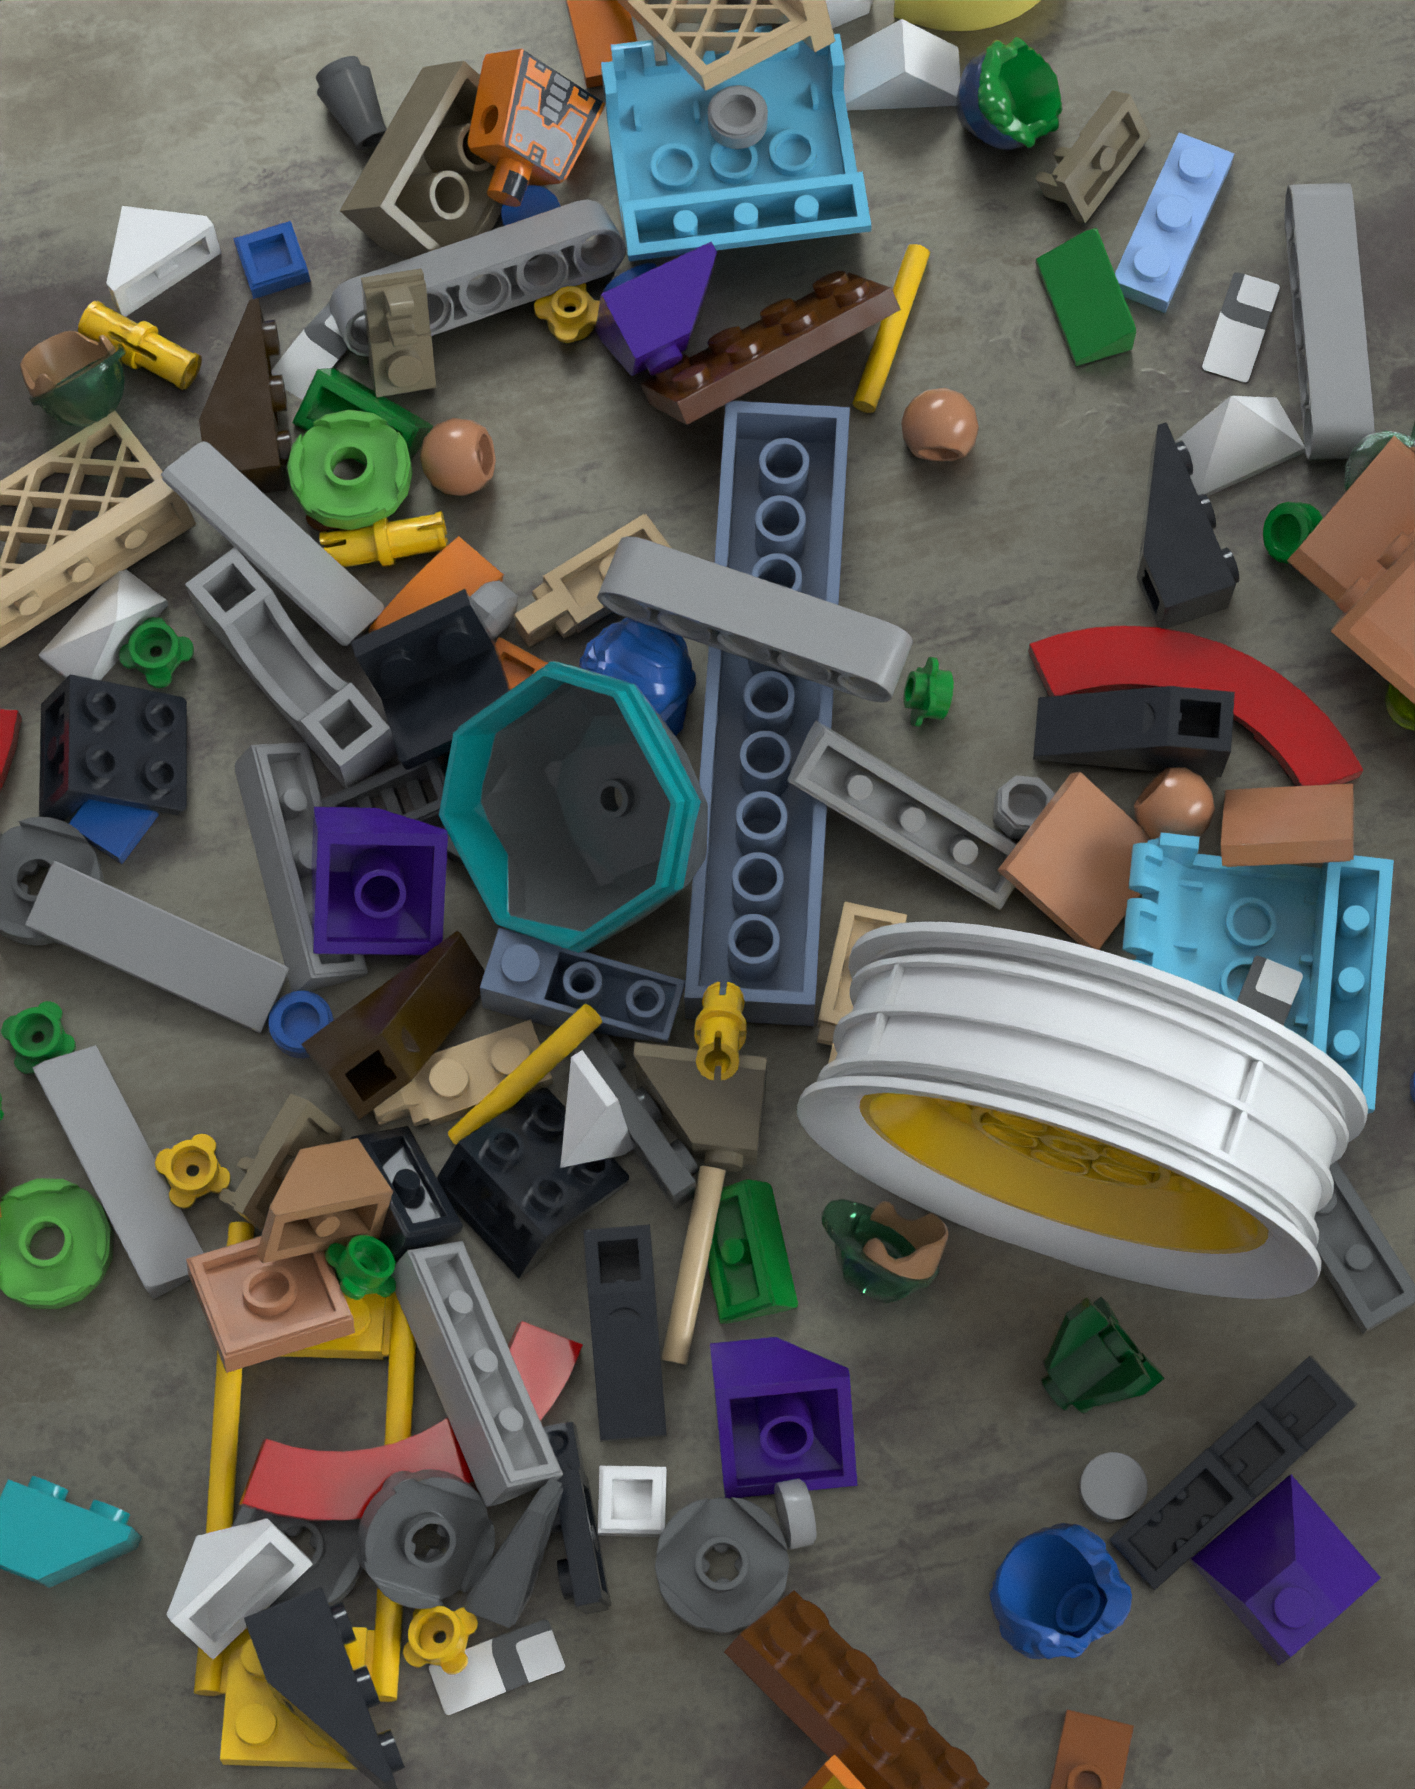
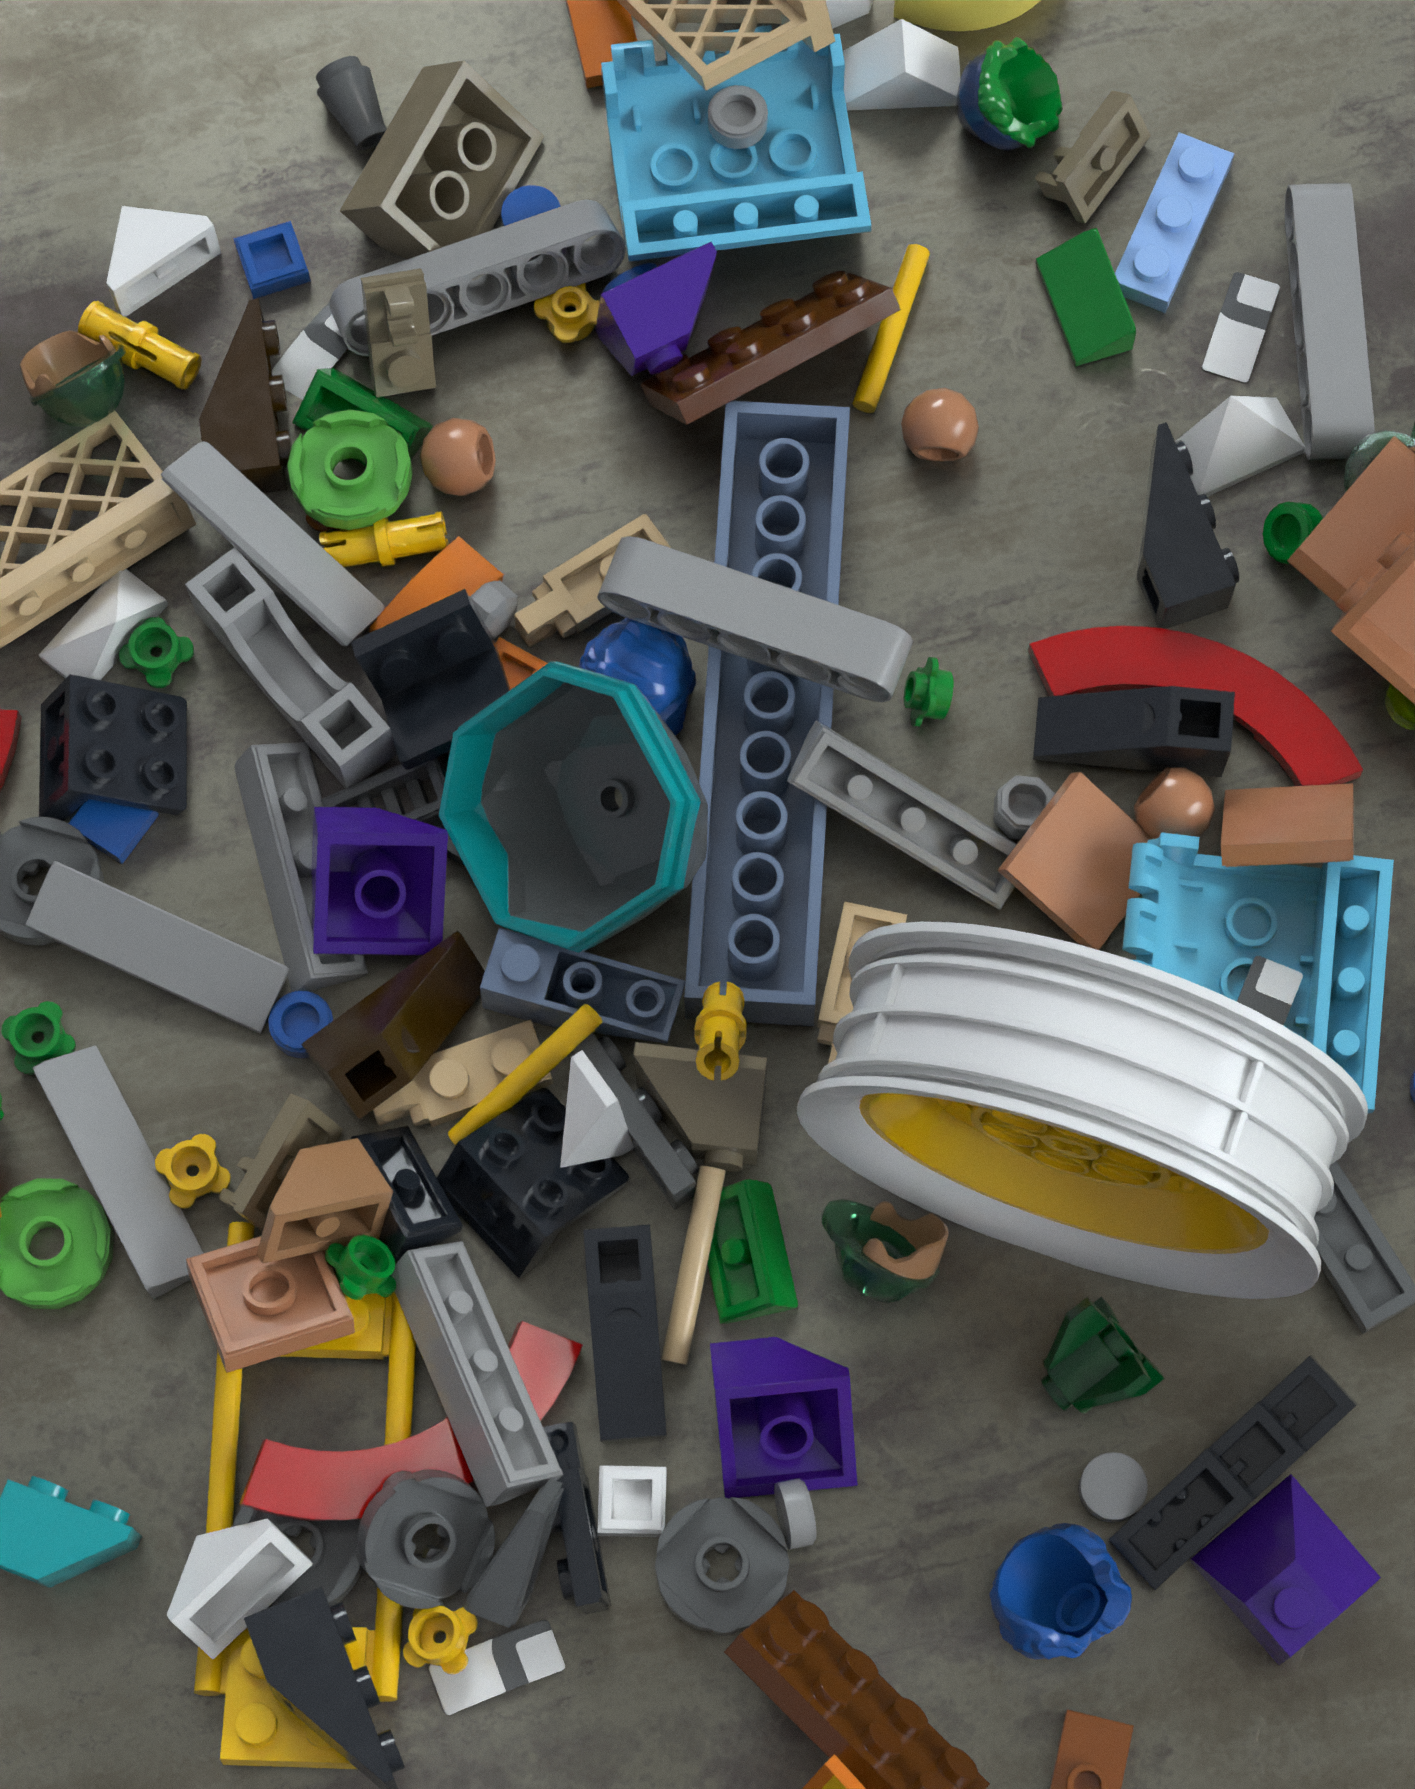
torso [467,49,605,207] -> none

